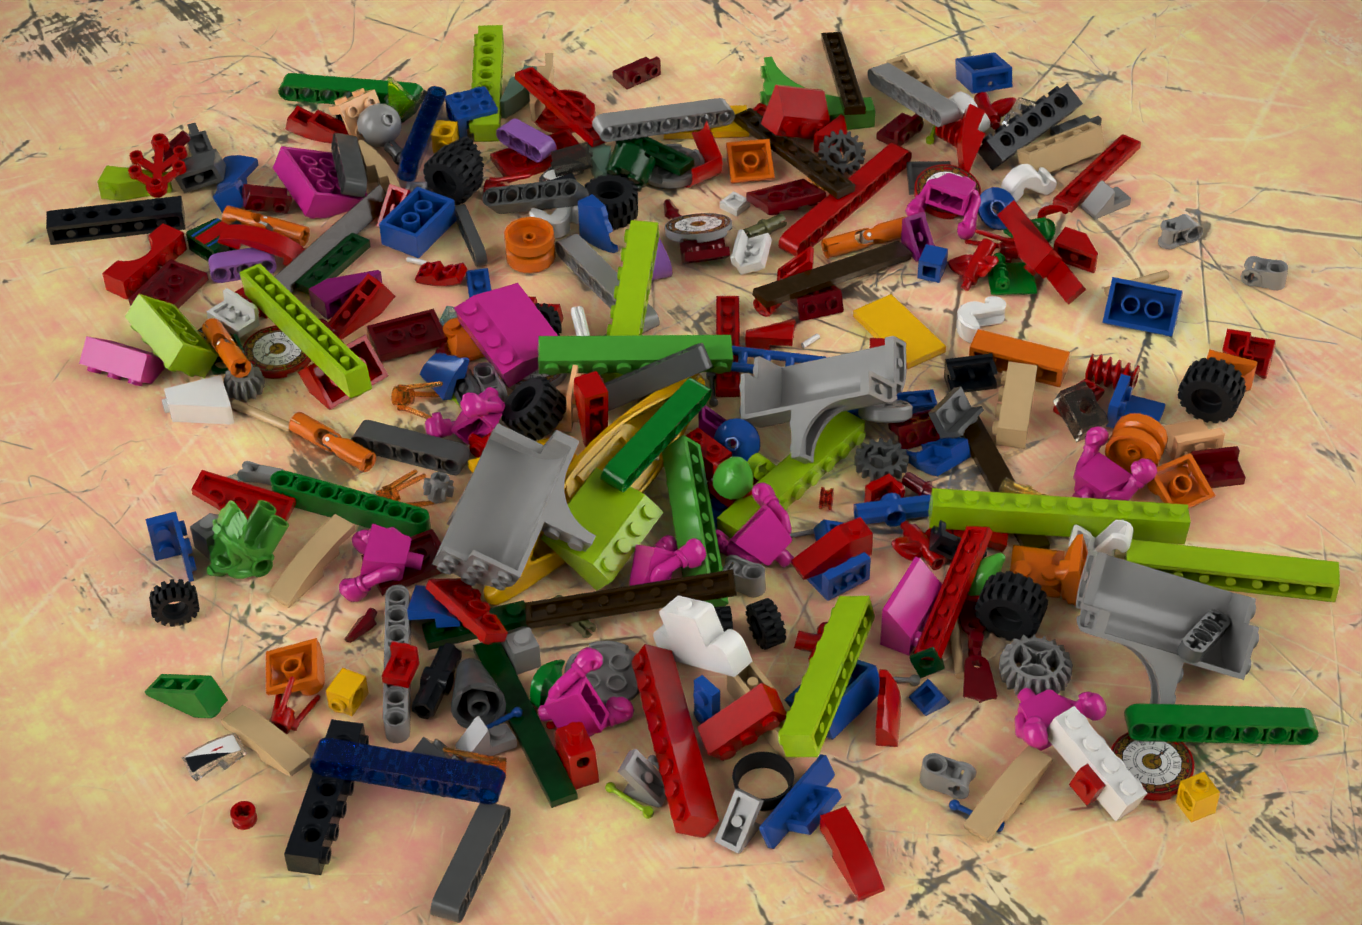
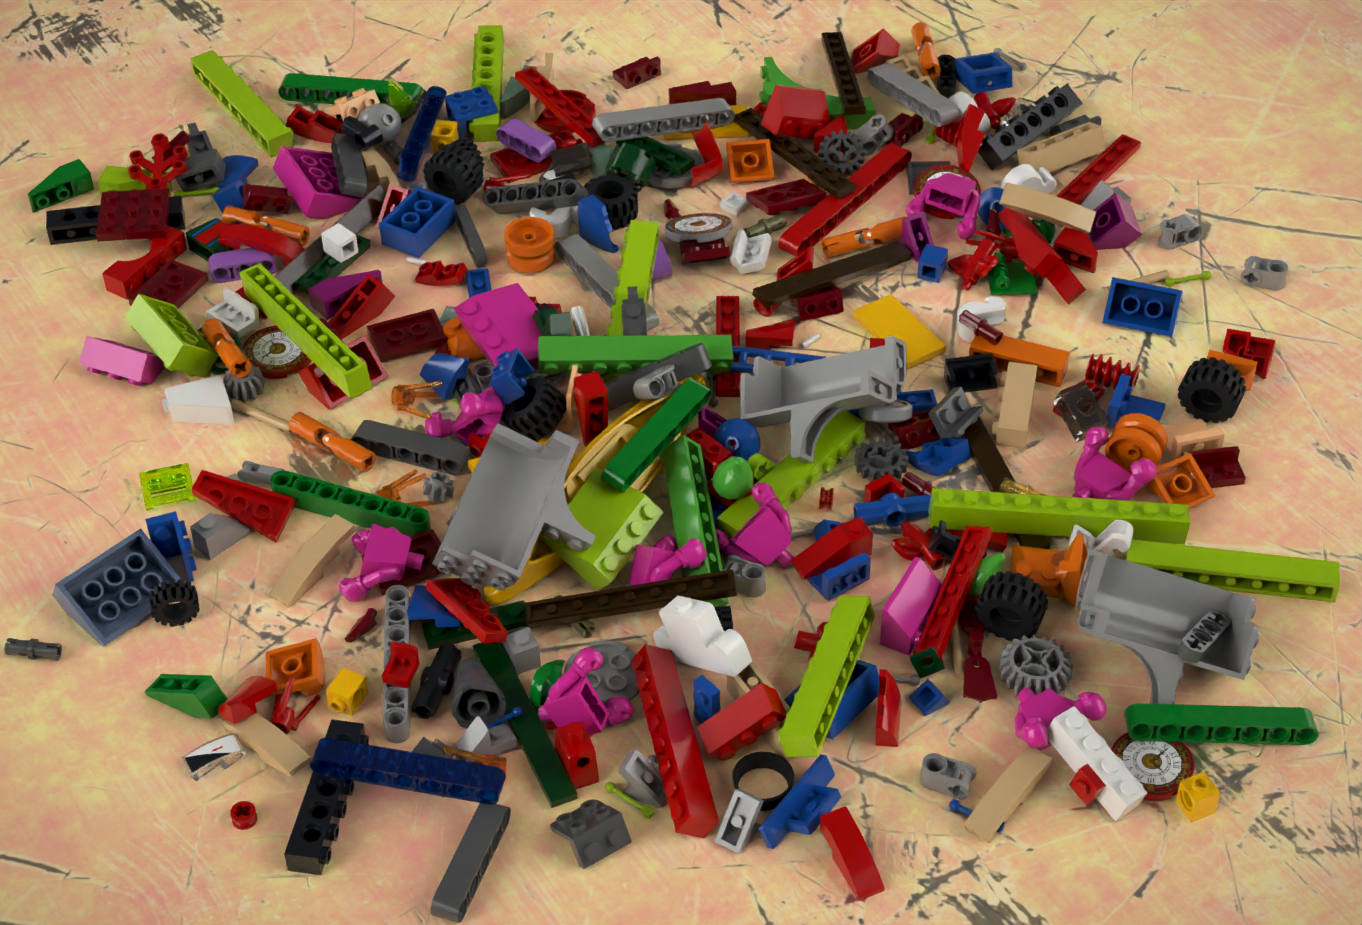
bright green helmet [207,500,289,579] -> none
black tyre [745,598,786,650] -> none
none -> dark grey pin [4,638,62,660]
none -> green slope [28,159,94,213]
none -> sand blue slope [52,528,185,647]
none -> dark red plate [96,188,171,242]
none -> clear neon green plate [139,463,196,511]
none -> lime hinge [174,187,220,198]
none -> lime brick [190,50,294,158]
none -> red slope [218,676,278,724]
none -> white brick [321,223,359,263]
none -> black piece [341,116,383,151]
none -> blue window [490,348,535,405]
none -> dark green slope [533,308,572,336]
none -> dark grey bracket [550,799,632,869]
none -> red arm [552,136,583,152]
none -> dark grey hinge [622,286,647,336]
none -> light grey piece [633,364,681,400]
none -> dark red slope [668,81,737,106]
none -> red slope [851,28,900,75]
none -> light grey piece [851,114,894,156]
none -> orange piece [911,22,941,80]
none -> black beam [936,55,956,98]
none -> dark red axle [959,310,1003,345]
none -> dark red bar [986,209,1001,242]
none -> light grey hinge [994,48,1027,70]
none -> tan slope [999,182,1096,234]
none -> magenta slope [1087,193,1142,250]
none -> lime hinge [1165,271,1212,287]

